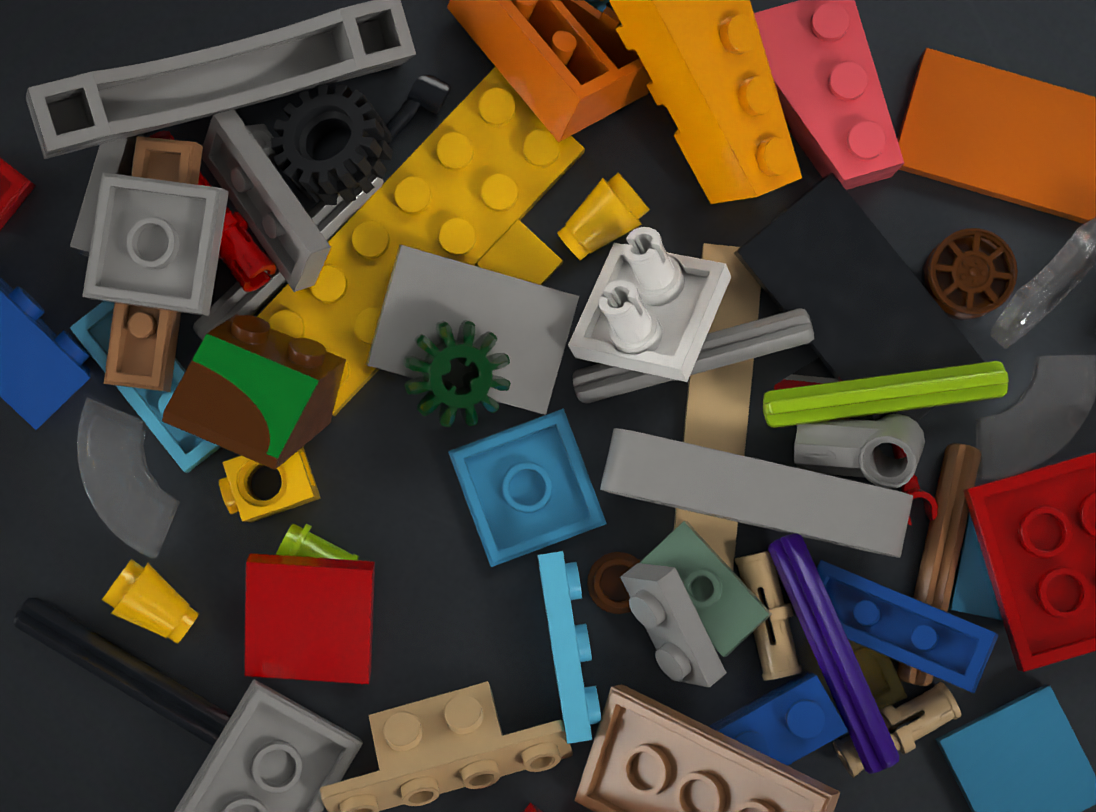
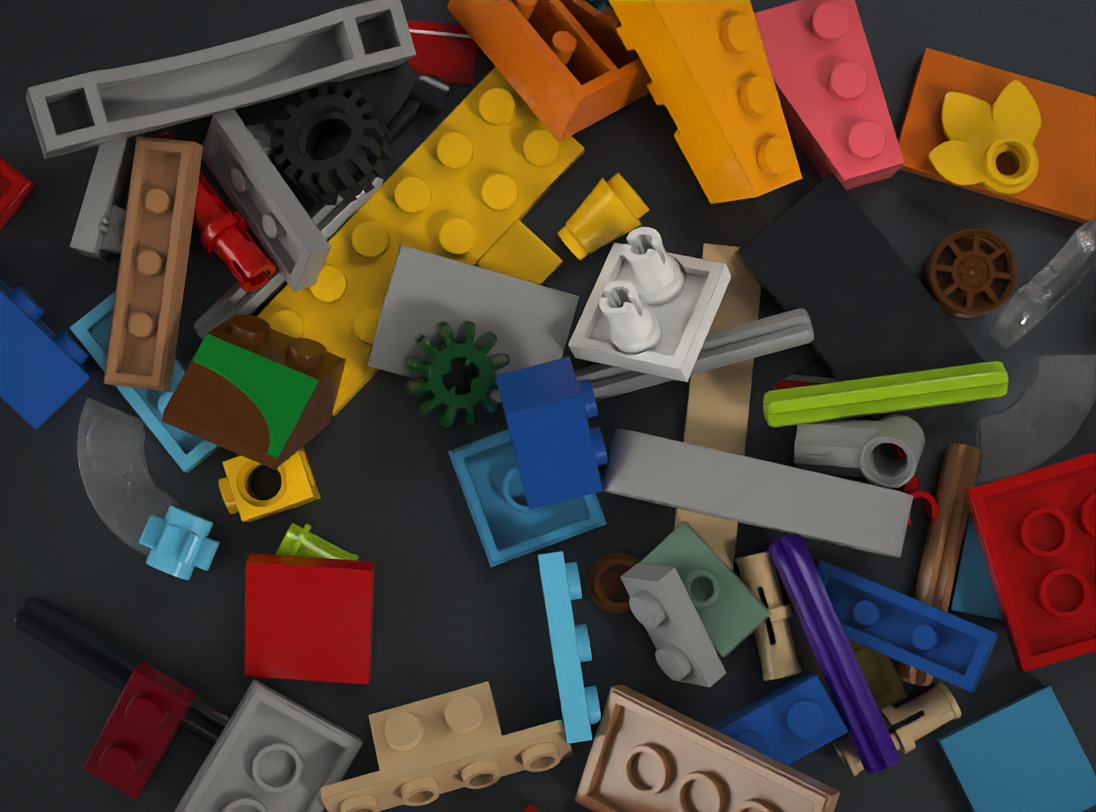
light grey tile [82,172,229,316] -> none
yellow cone [102,559,199,644] -> none
none -> dark red plate [83,661,197,801]
none -> medium azure gear [138,505,220,580]
none -> red sticker [406,20,478,85]
none -> blue brick [495,356,608,510]
none -> yellow plate [928,80,1042,195]

